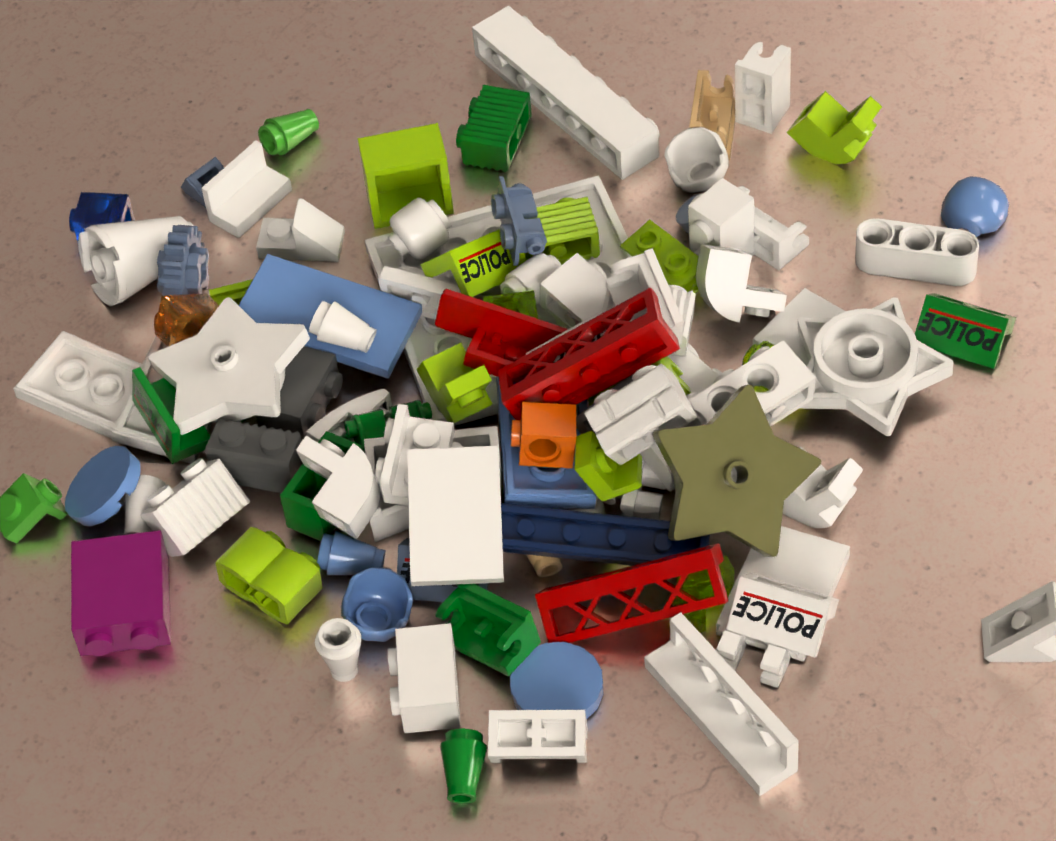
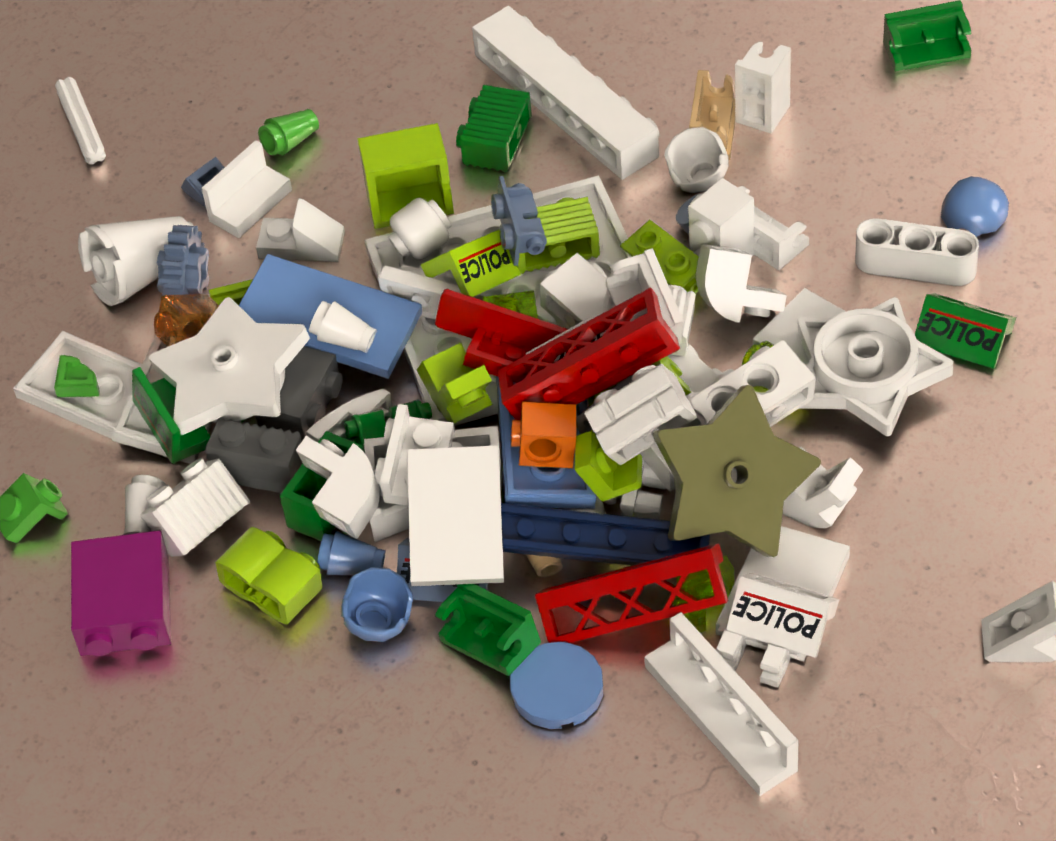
medium blue tile [65,446,141,527] -> none
clear blue brick [69,192,135,241] -> none
white cone [315,618,361,682] -> none
white brick [388,623,461,733] -> none
green cone [440,728,488,804] -> none
white hinge [488,710,588,763] -> none
white brick [500,253,562,312] -> none
lime brick [786,91,882,164] -> none
none -> bright green tile [54,355,100,397]
none -> white axle [55,77,106,165]
none -> green hinge [883,0,972,72]

